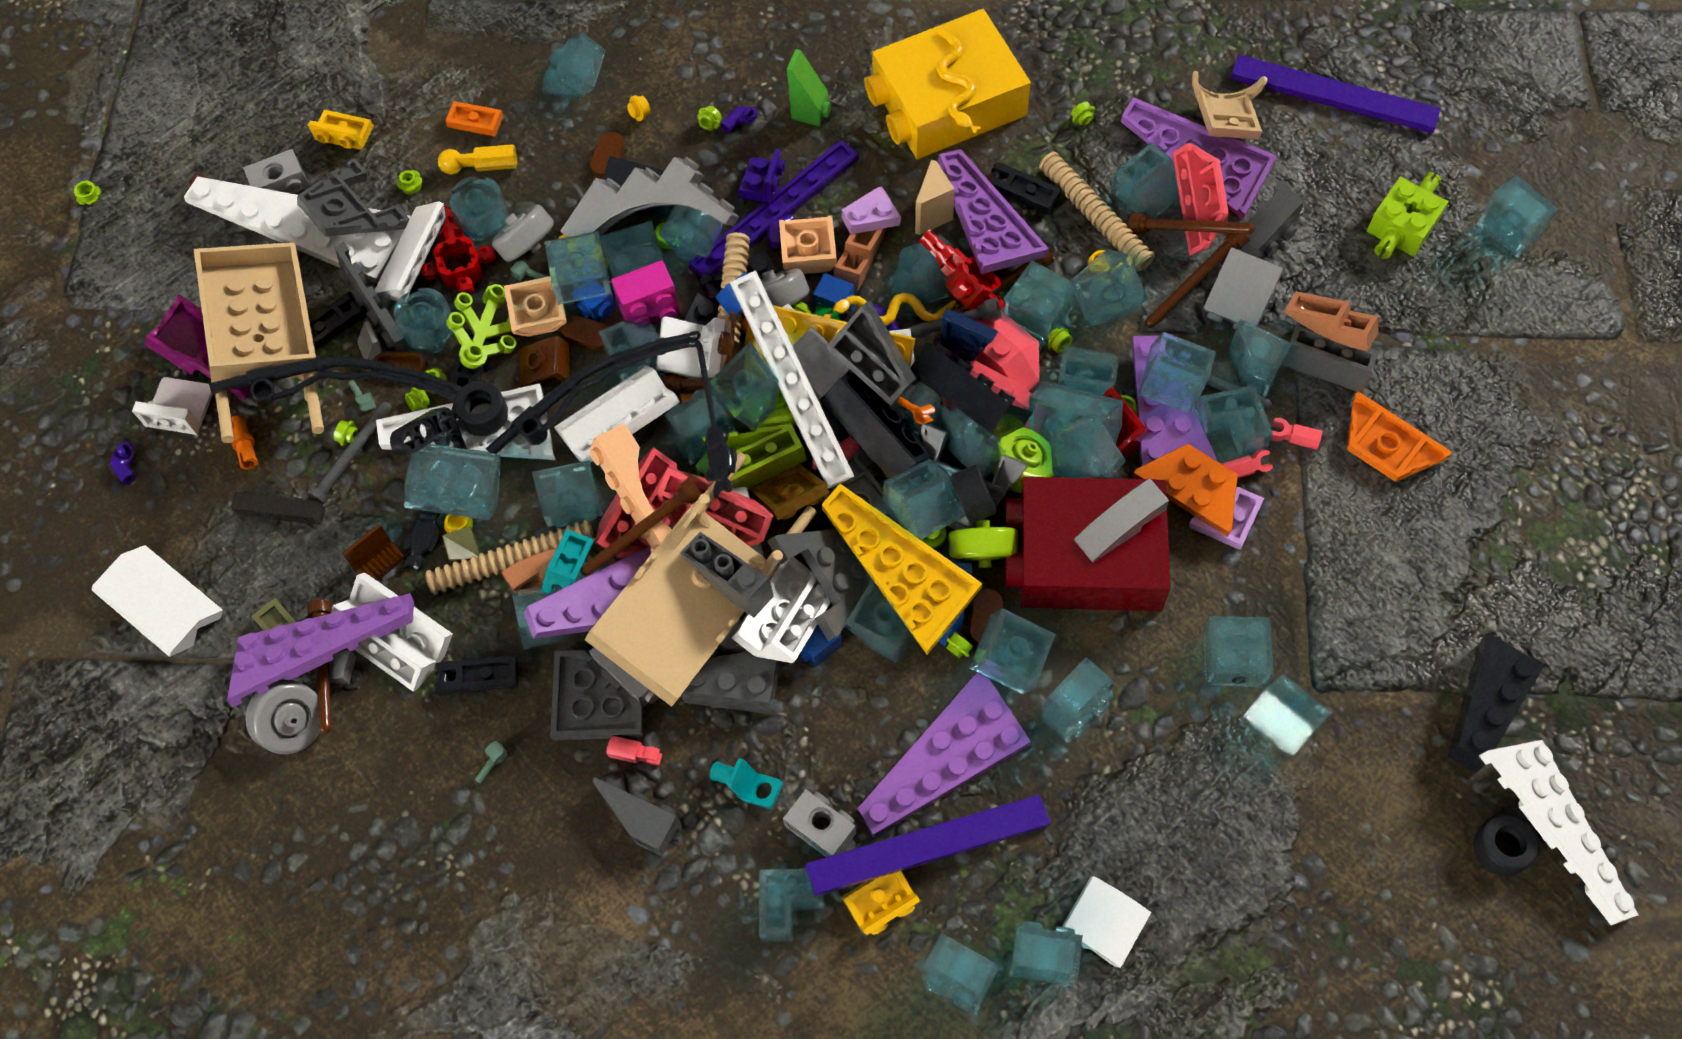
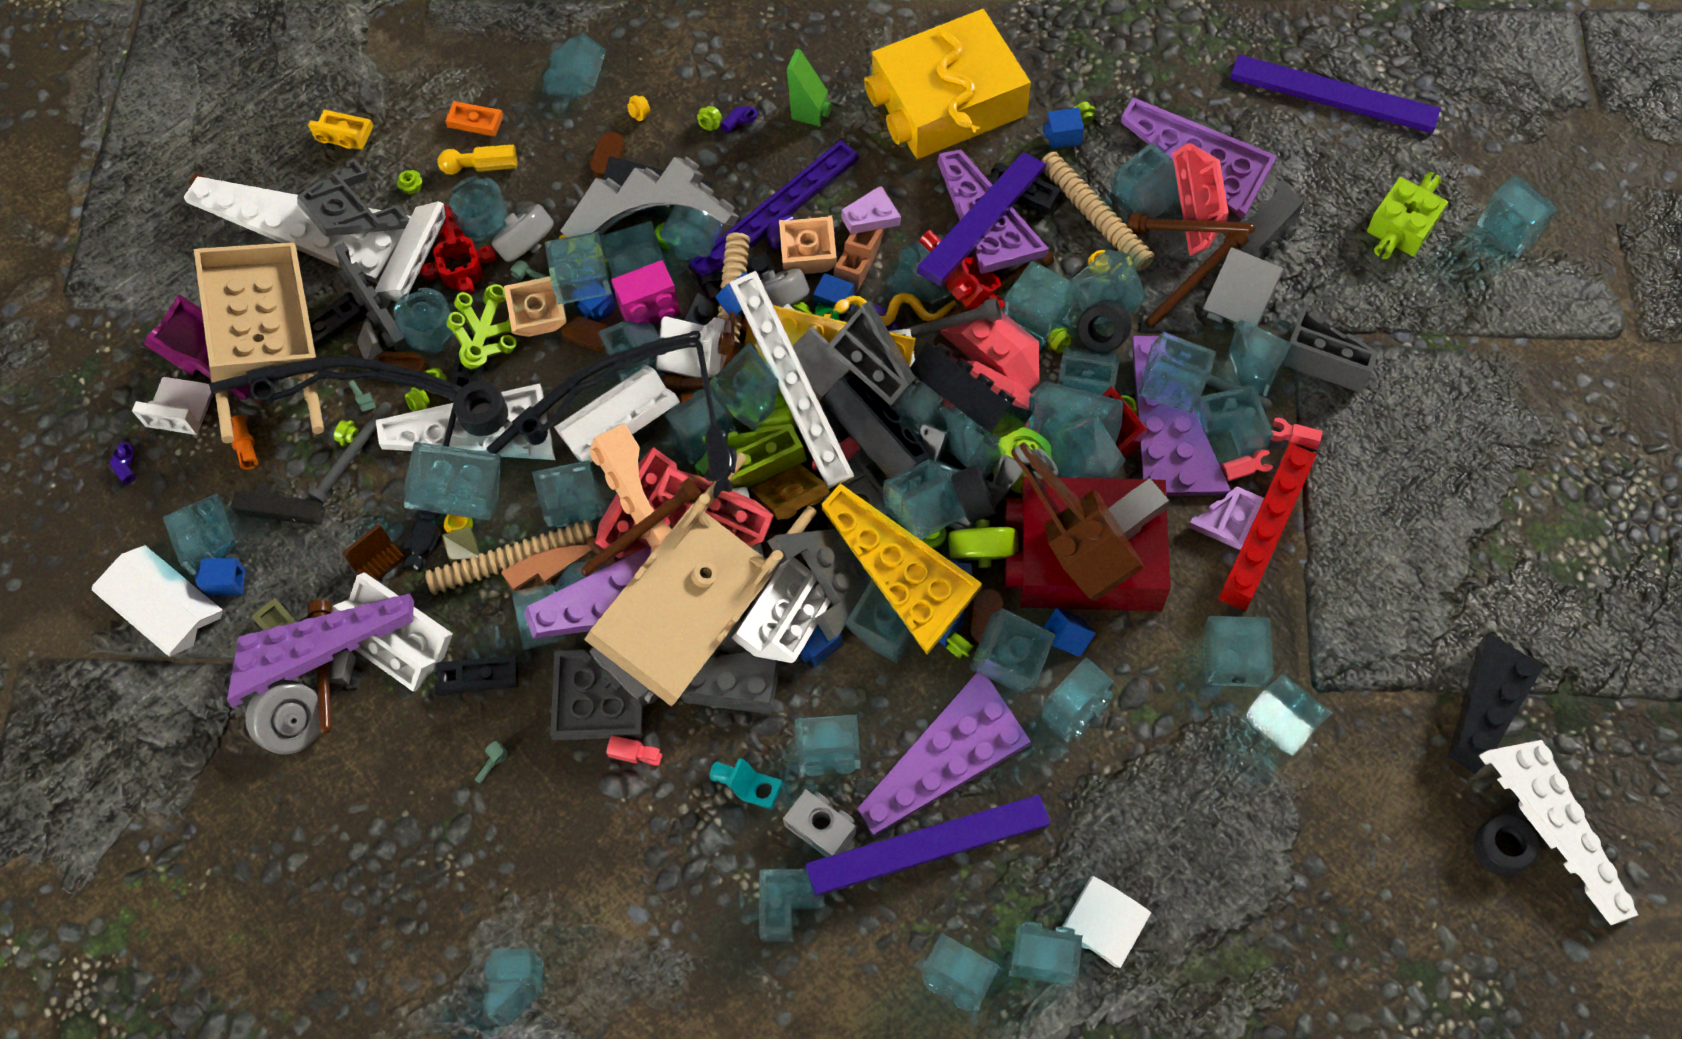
lime plate [74,181,101,205] -> none
light grey brick [243,149,310,194] -> none
black beam [390,407,476,486] -> none
reddish brown piece [519,336,570,388] -> none
teal hinge [541,529,594,594] -> none
dark grey slope [592,777,680,857] -> none
dark grey slope [680,532,774,618] -> none
dark purple bracket [739,149,785,202] -> none
yellow bracket [842,871,920,935] -> none
orange hand [897,397,935,424] -> none
tan slope [915,160,955,235] -> none
dark blue wing [941,309,998,361] -> none
orange wing [1133,444,1238,537] -> none
tan piece [1192,71,1267,140] -> none
nougat slope [1285,291,1378,352] -> none
orange wing [1346,391,1452,482] -> none
none -> clear light blue slope [163,493,237,577]
none -> blue brick [195,558,246,597]
none -> clear light blue slope [483,948,544,1027]
none -> clear light blue brick [795,715,861,776]
none -> dark purple tile [917,152,1046,286]
none -> reddish brown slope [1011,442,1145,601]
none -> blue panel [1041,607,1096,657]
none -> blue brick [1043,108,1084,149]
none -> black tyre [1078,300,1132,353]
none -> red brick [1218,443,1317,612]

